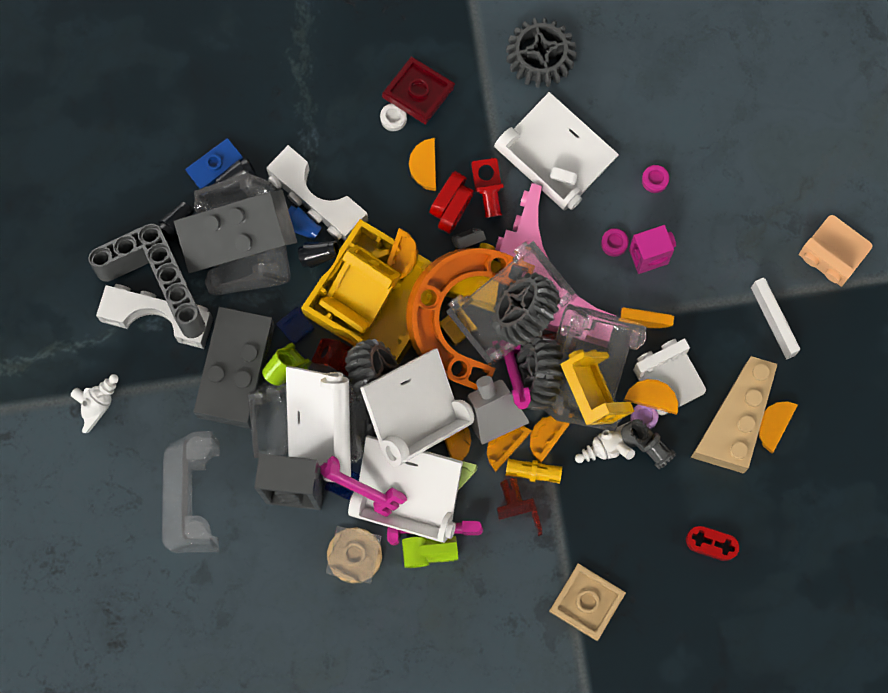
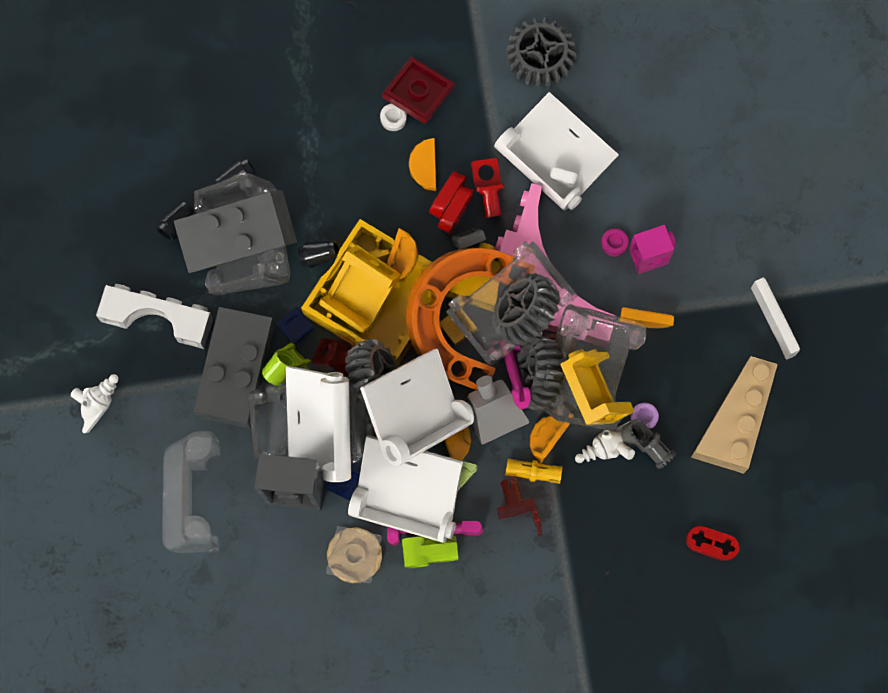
dark grey beam [88,224,206,338] -> none
blue plate [185,138,244,192] -> none
white arch [266,145,368,241] -> none
blue cone [288,205,322,241] -> none
dark pink hinge [320,456,407,517] -> none
light orange tile [487,426,532,472] -> none
tan tile [549,563,626,641] -> none
light orange tile [623,379,678,415] -> none
white bracket [633,338,706,416] -> none
dark pink tile [642,165,669,193] -> none
light orange tile [758,401,798,453] -> none
light nougat bracket [798,215,872,287] -> none

